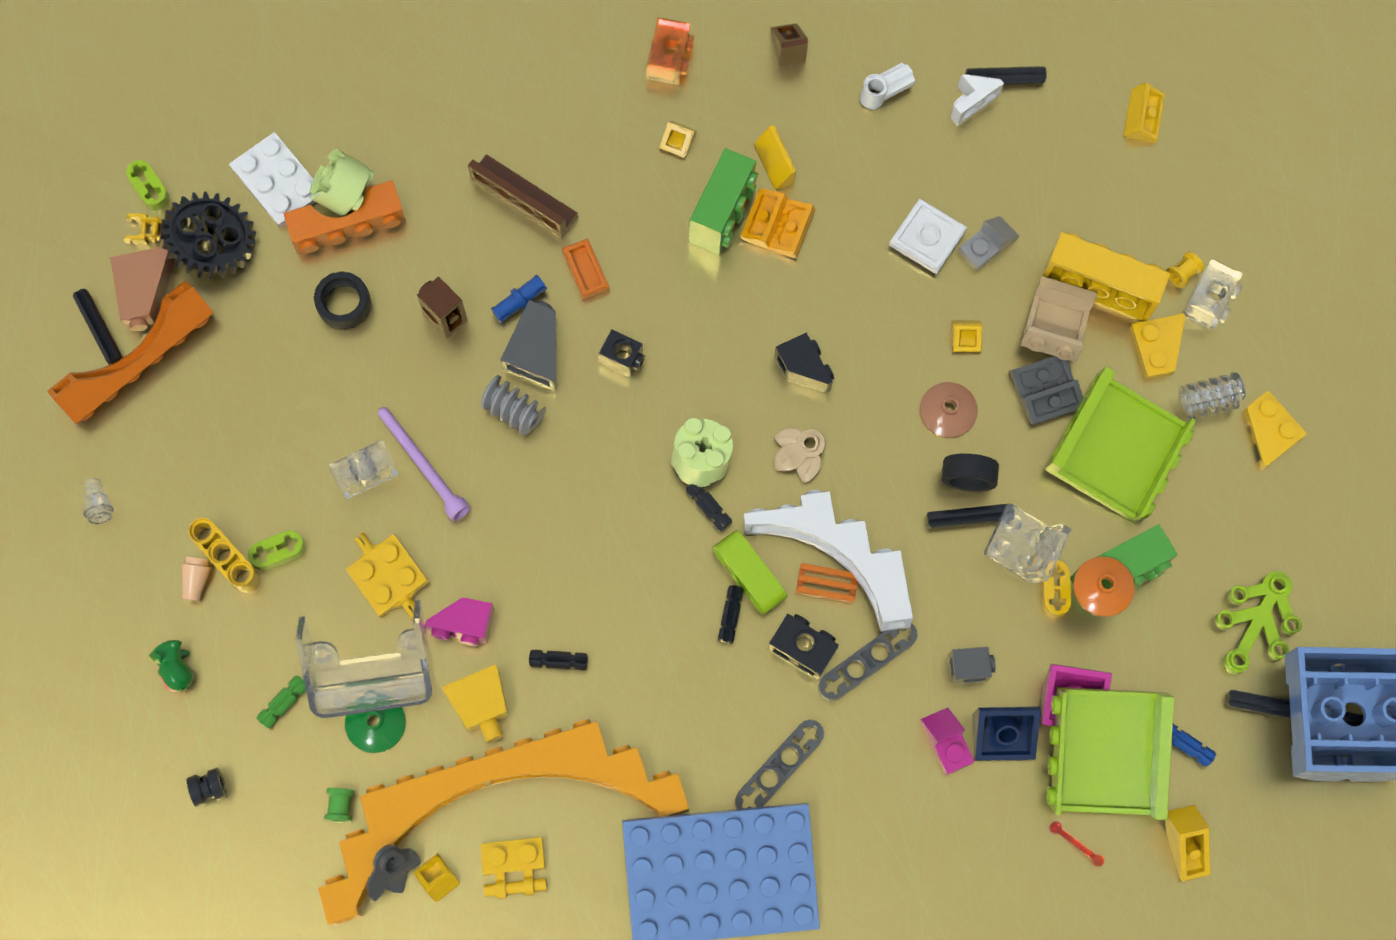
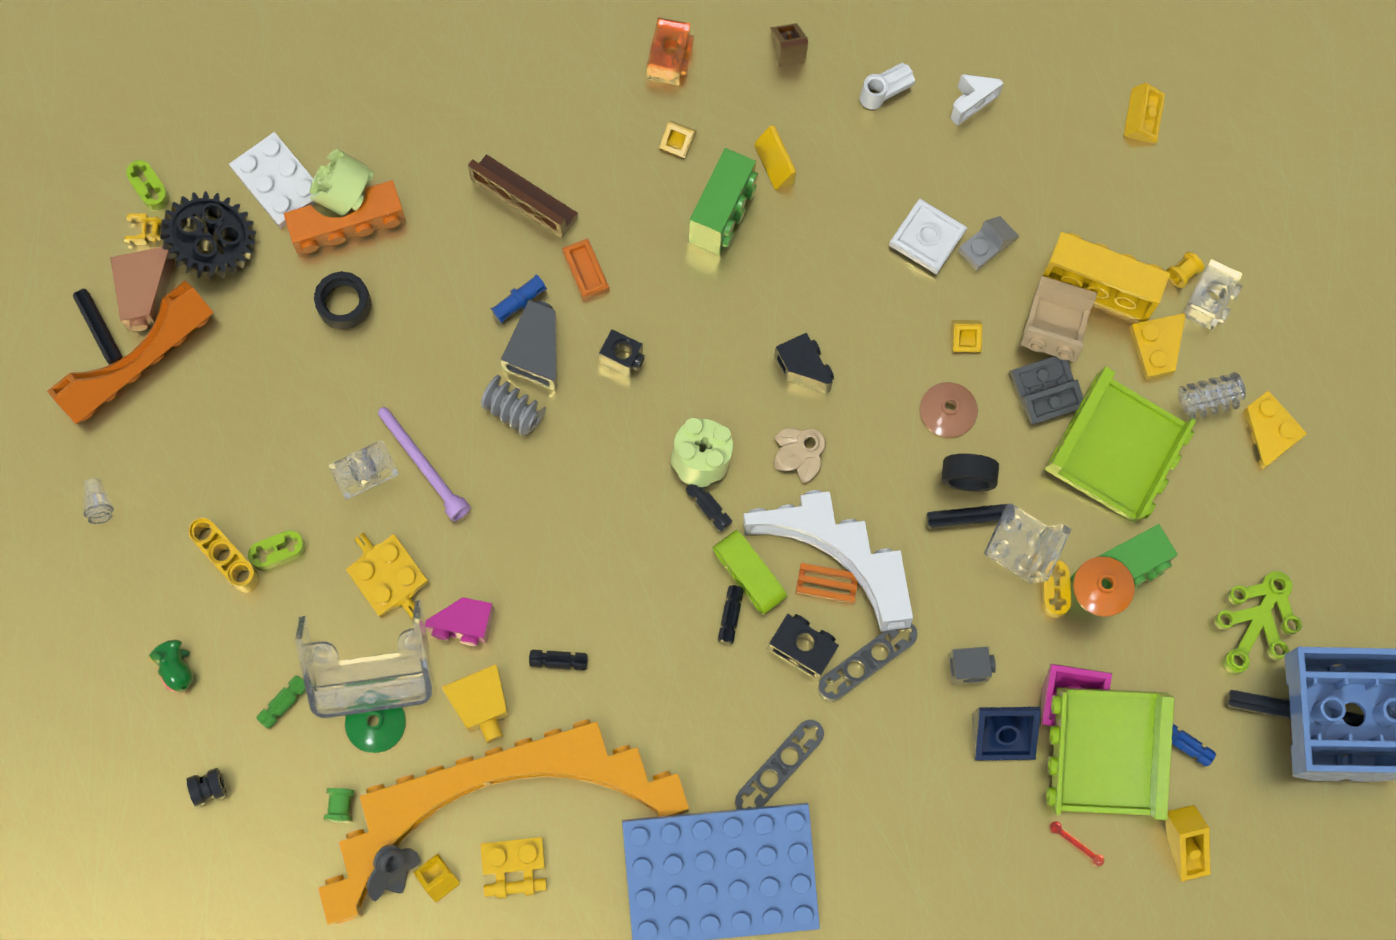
light nougat cone [181,557,211,601] -> none
reddish brown brick [417,276,468,339] -> none
light orange slope [740,188,815,258] -> none
dark pink slope [920,707,975,775] -> none
black axle [965,66,1047,84] -> none

